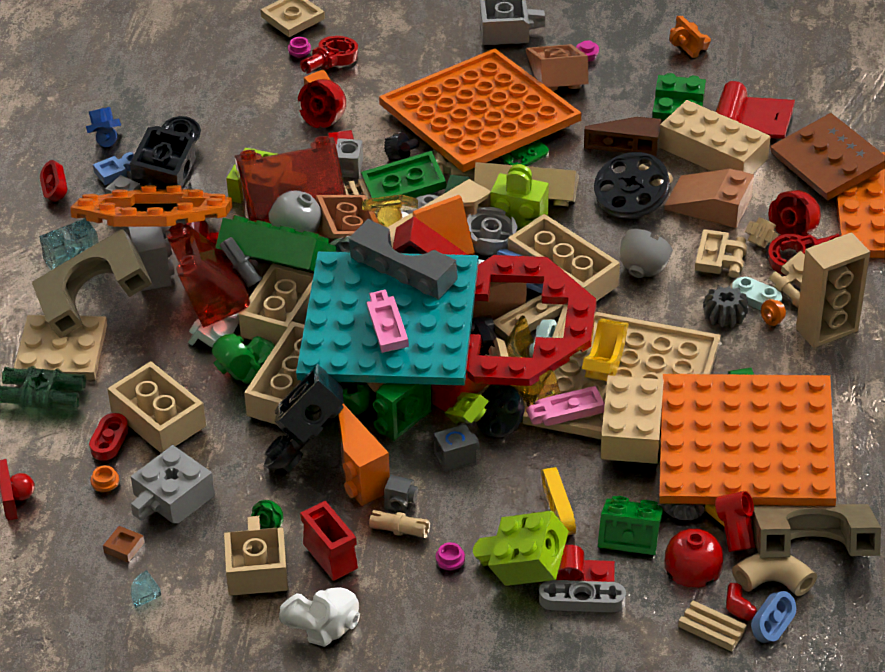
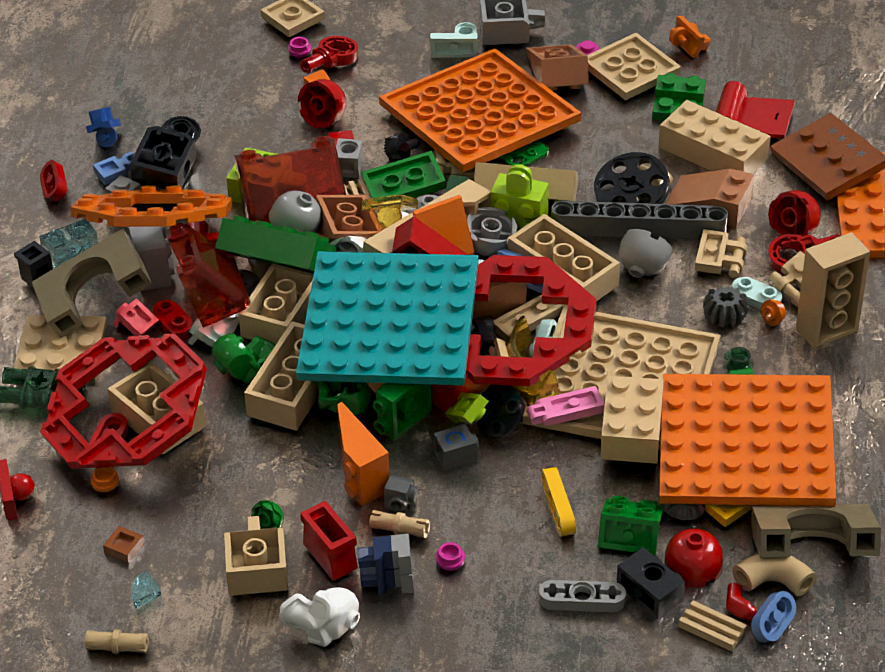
light grey hinge [131,445,215,524] -> none
dark grey axle [220,237,262,288] -> none
black brick [263,364,344,472] -> none
dark grey arch [348,219,458,299] -> none
bright pink hinge [366,290,409,353] -> none
lime brick [473,510,569,586] -> none
red plate [556,545,615,582] -> none
yellow arch [582,318,629,381] -> none
reddish brown slope [584,116,662,156] -> none
red piece [715,491,756,552] -> none
tan gear [745,217,779,249] -> none
none -> black brick [14,241,53,288]
none -> red plate [40,333,207,469]
none -> tan pin [85,629,149,654]
none -> coral bracket [113,298,159,336]
none -> red plate [153,300,193,340]
none -> dark blue hips [357,533,414,595]
none -> light aqua plate [430,22,477,58]
none -> dark grey beam [551,201,728,240]
none -> tan plate [587,33,681,100]
none -> black brick [617,547,685,619]
none -> clear green plate [724,347,753,371]

